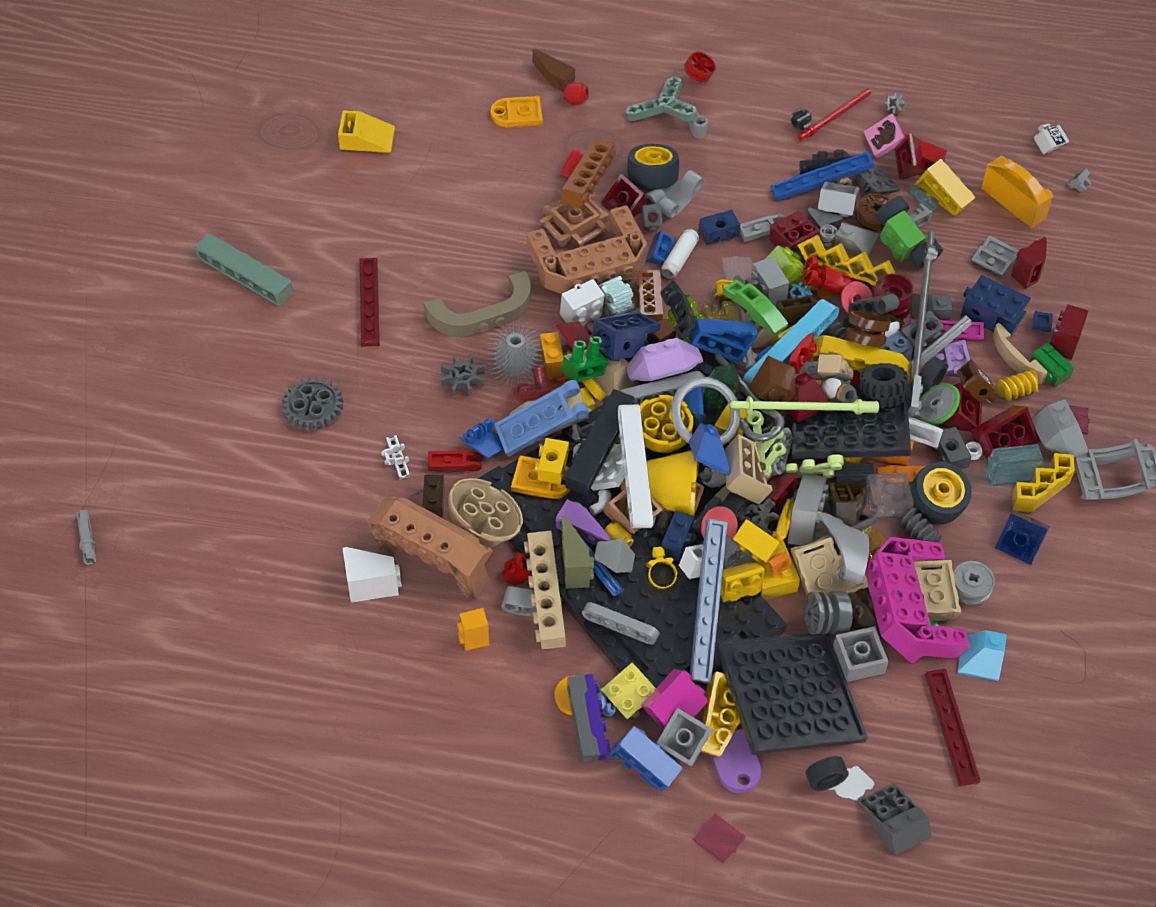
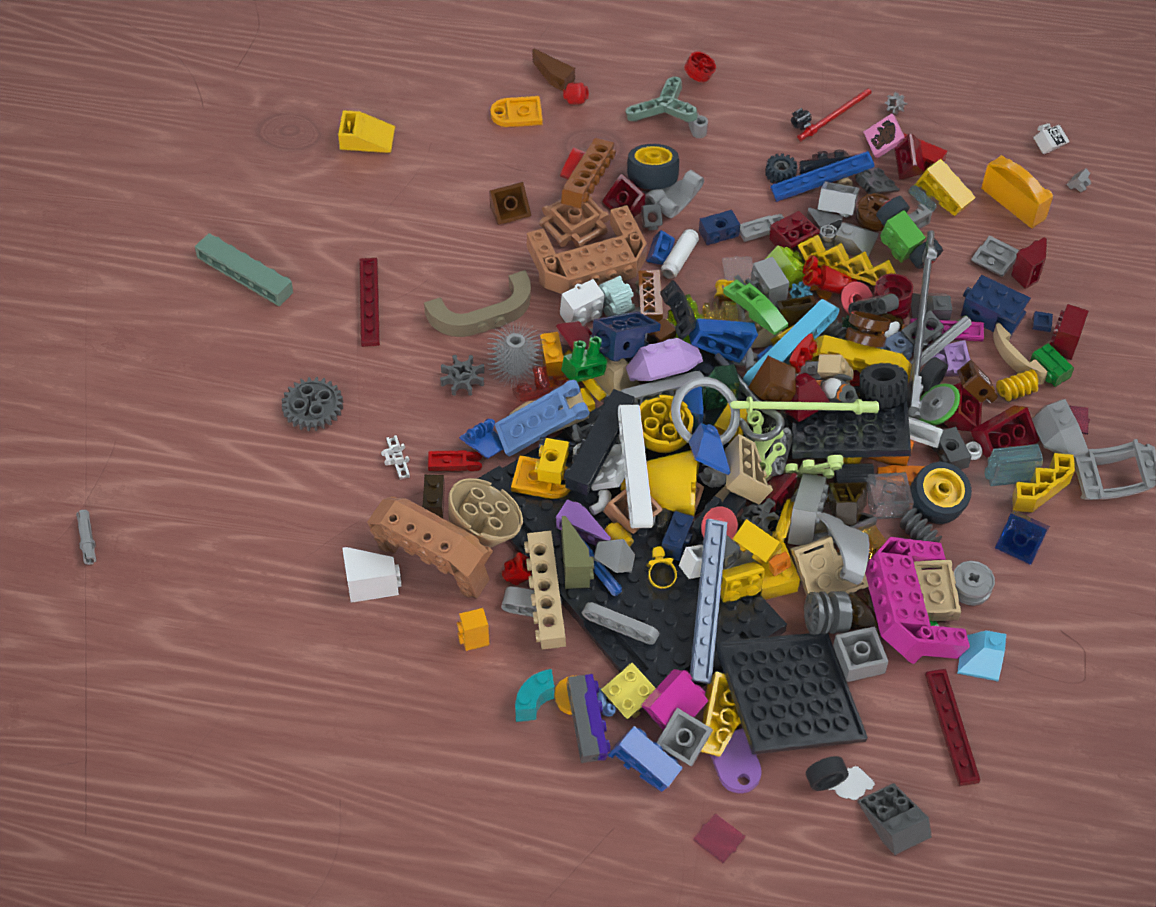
none -> reddish brown slope [489,182,532,225]
none -> teal brick [515,669,554,722]
none -> black bush [765,153,797,184]

